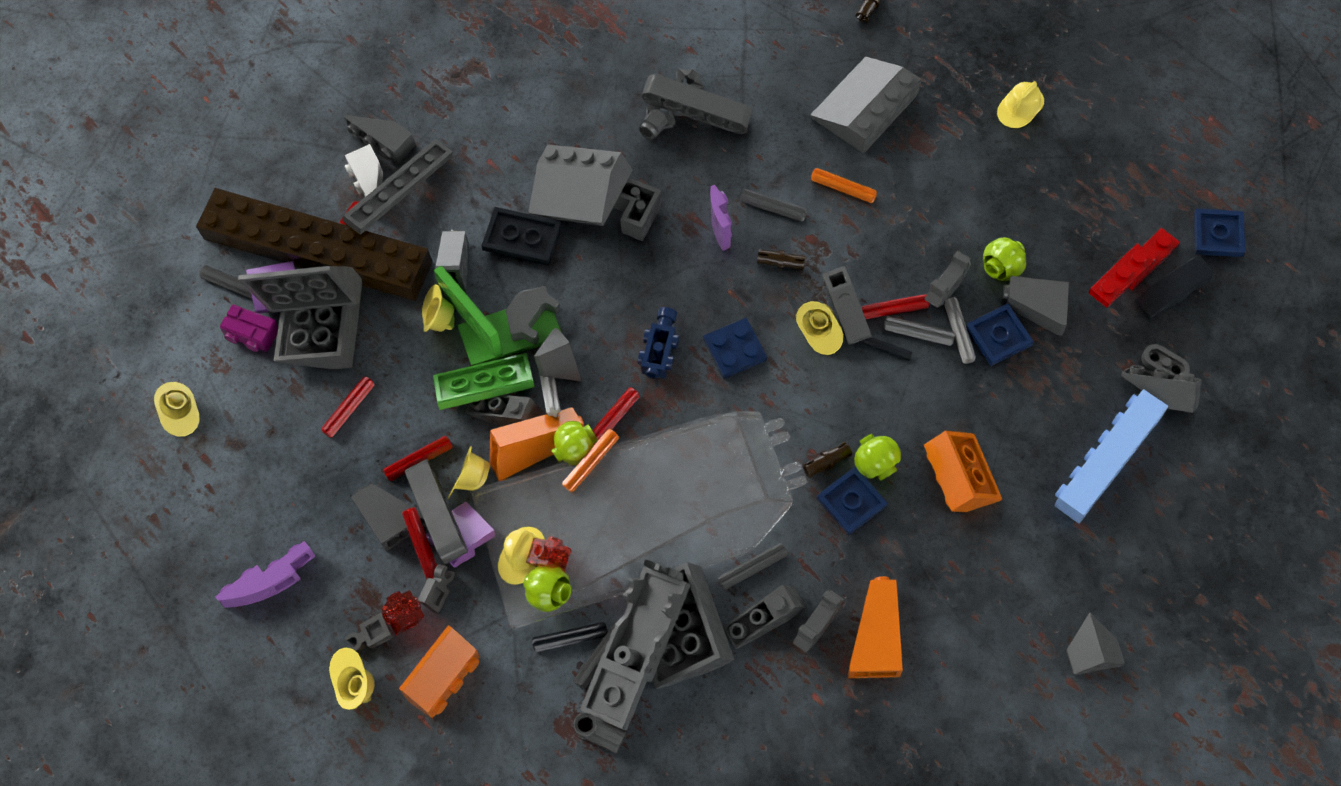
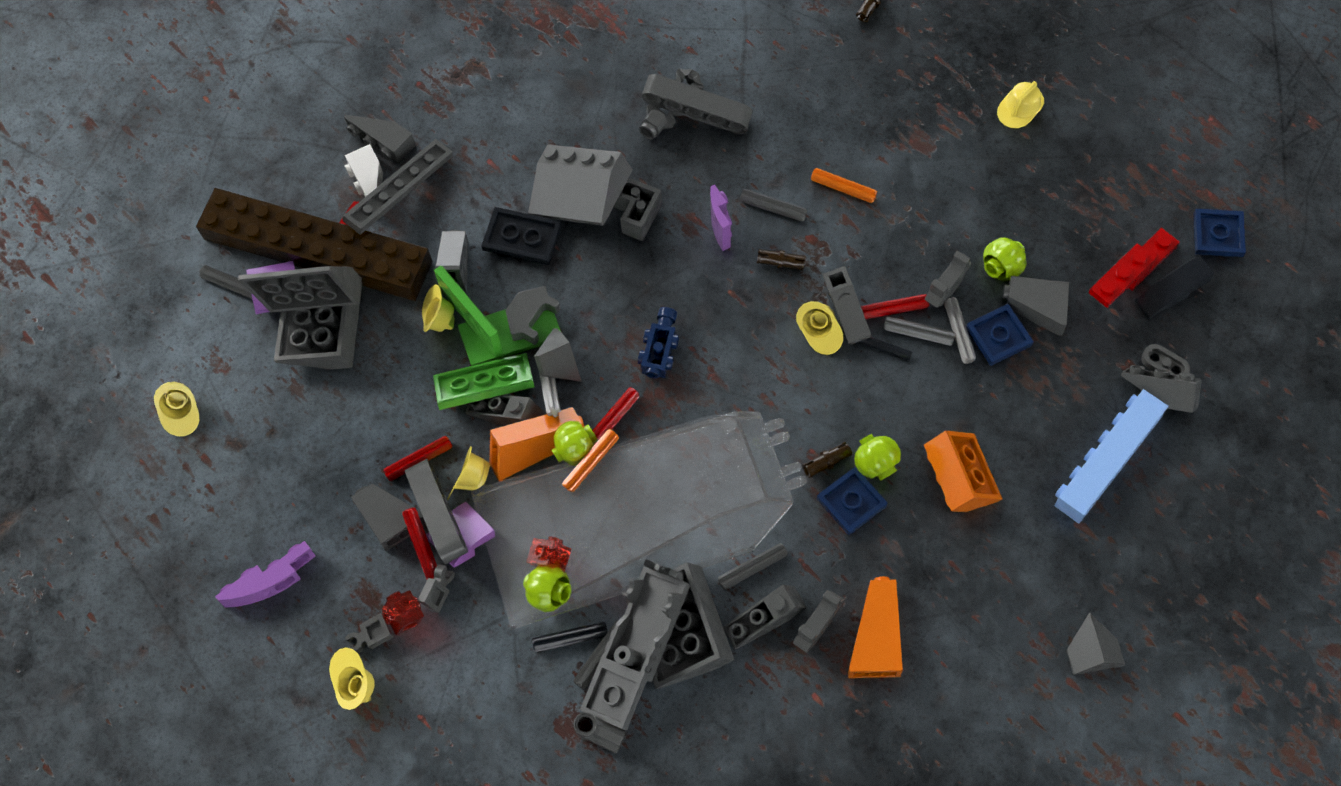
magenta brick [220,304,279,352] -> none
red axle [321,376,374,438] -> none
orange slope [399,625,480,719] -> none
light yellow piece [498,526,545,585] -> none
dark blue plate [703,318,767,379] -> none
dark grey slope [810,56,921,154] -> none

